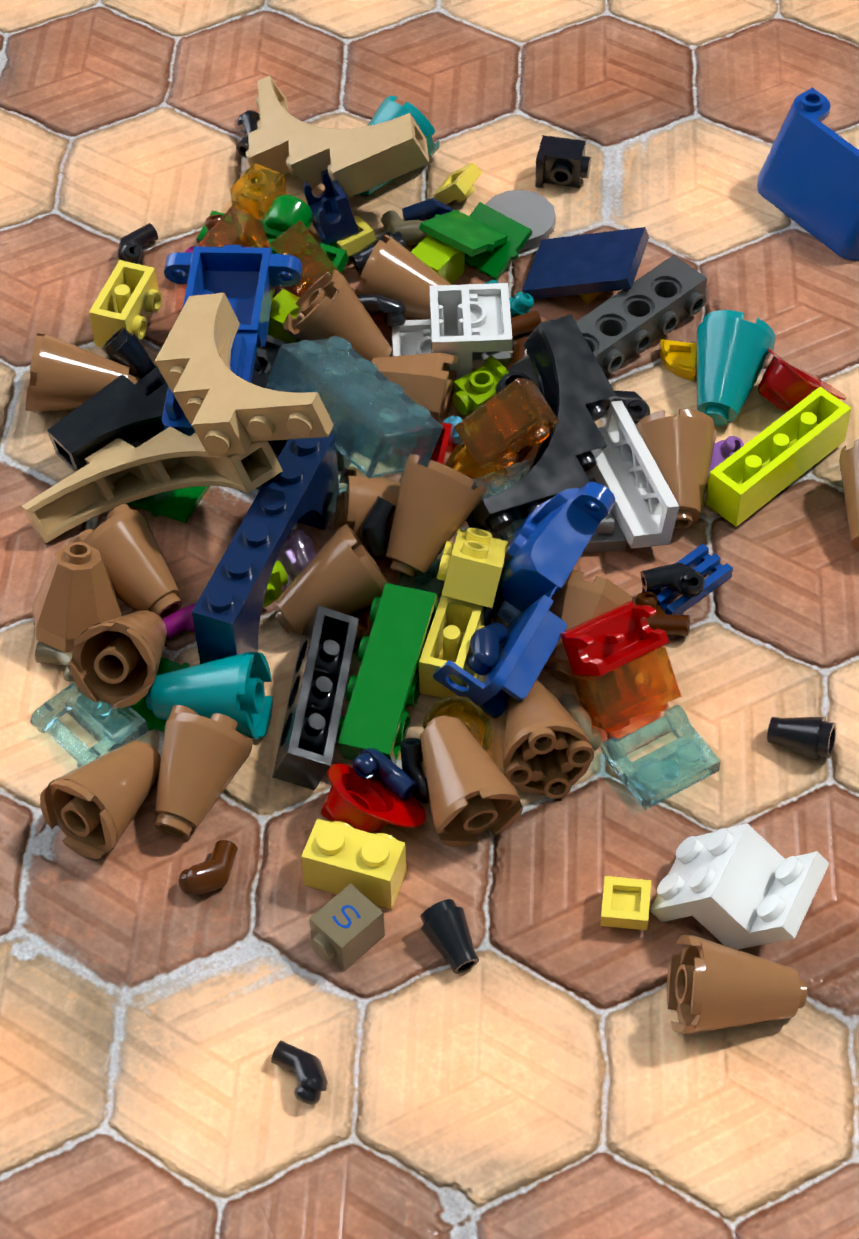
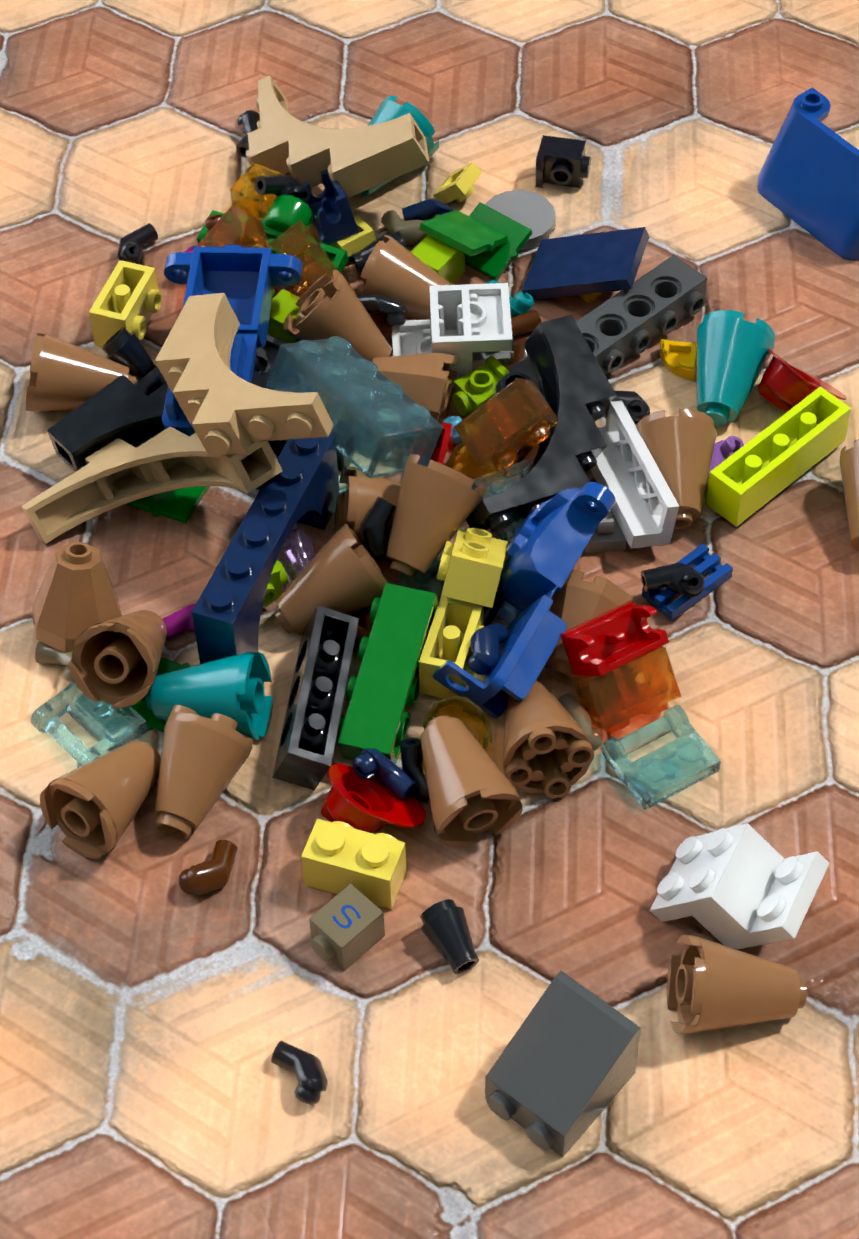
medium nougat cone [73,504,183,619] -> none
light yellow plate [600,876,651,930] -> none
reddish brown arm [635,591,690,636] -> none
black cone [767,716,836,760] -> none
none -> black arm [255,175,311,204]
none -> dark grey slope [485,971,641,1158]

